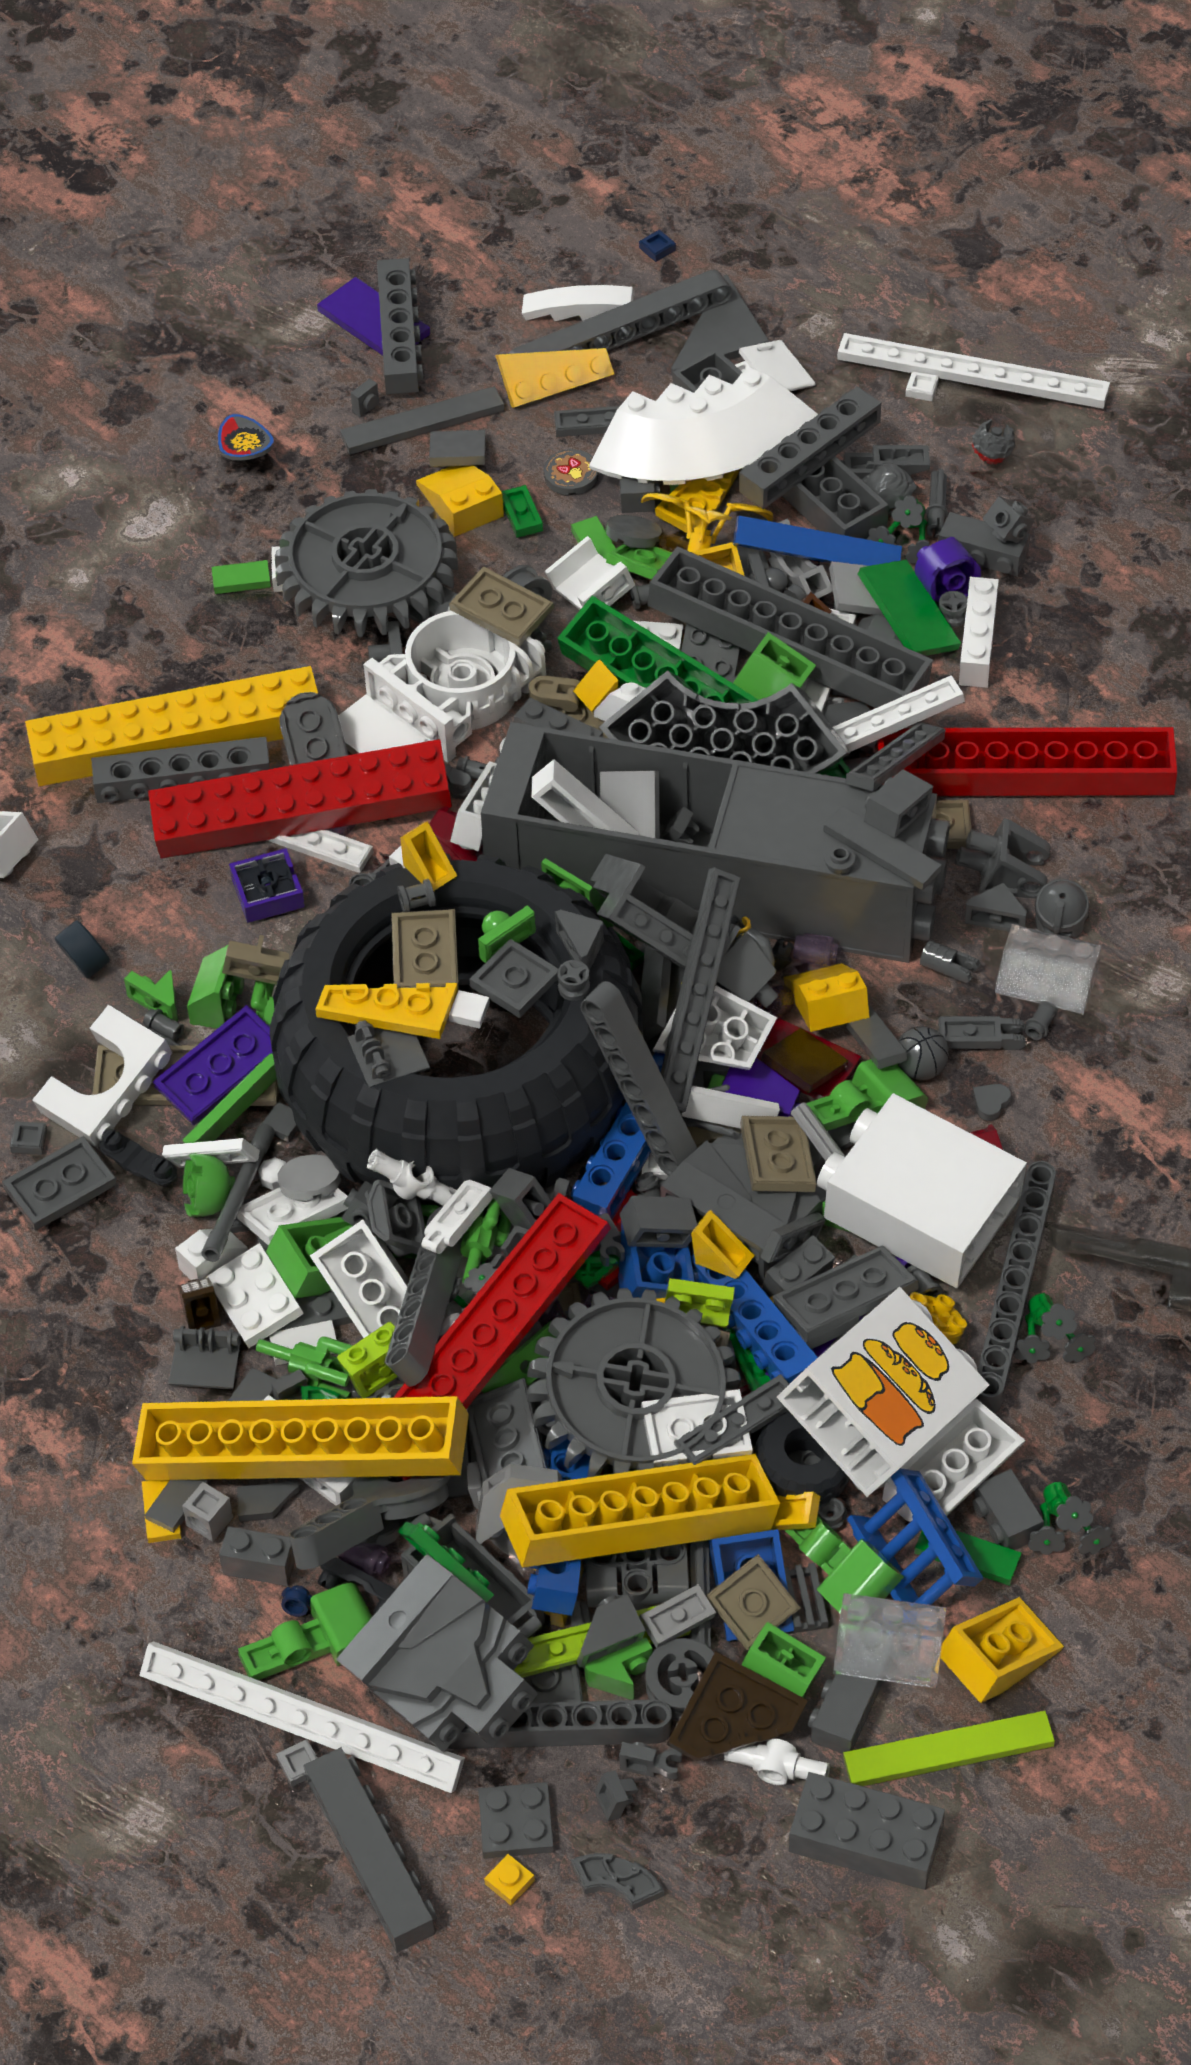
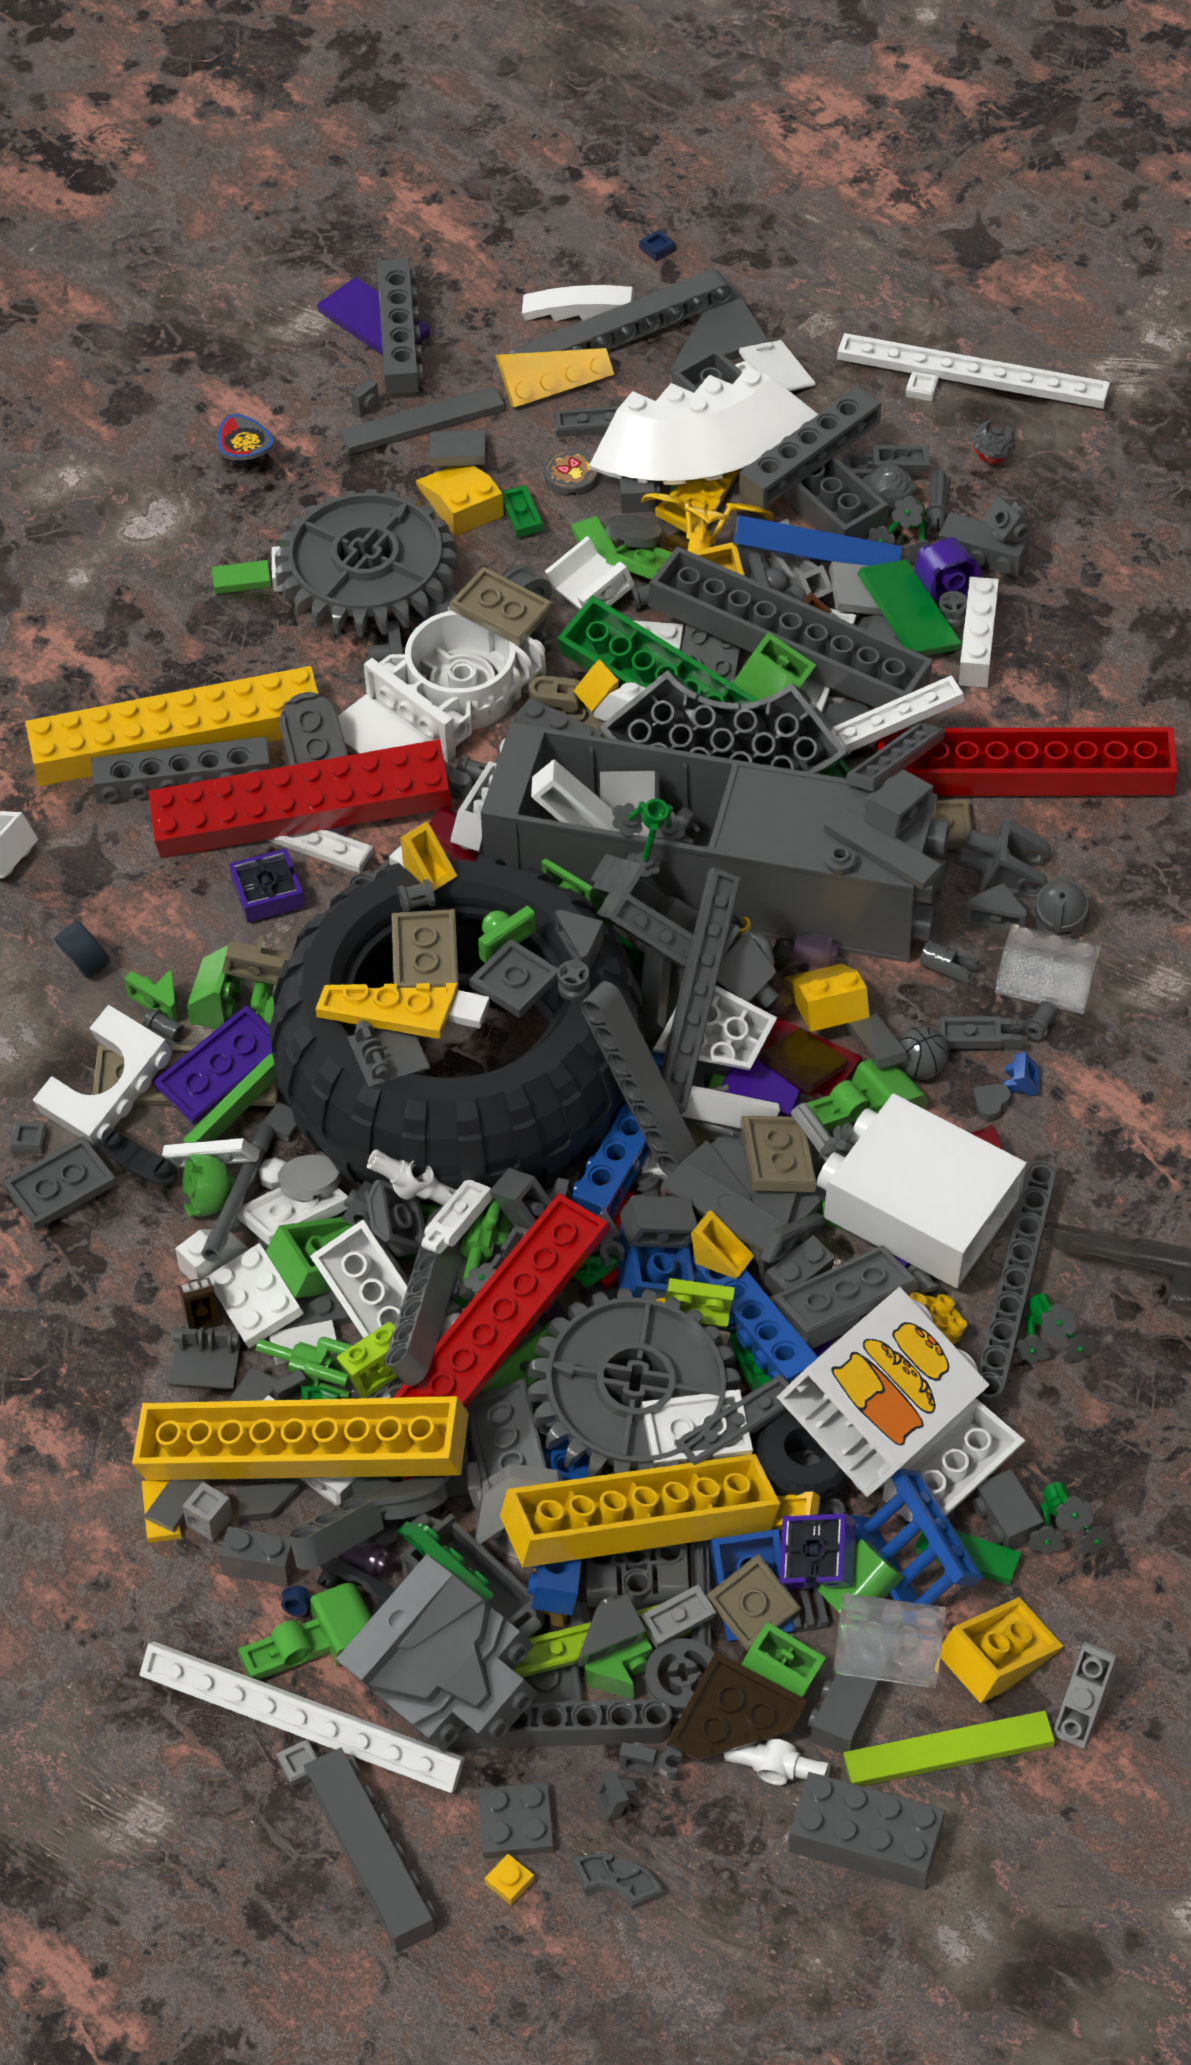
none -> plant [612,799,687,879]
none -> piece [779,1514,856,1589]
none -> dark grey plant [820,1122,853,1157]
none -> blue tile [1004,1052,1040,1097]
none -> light grey slope [1052,1642,1117,1749]

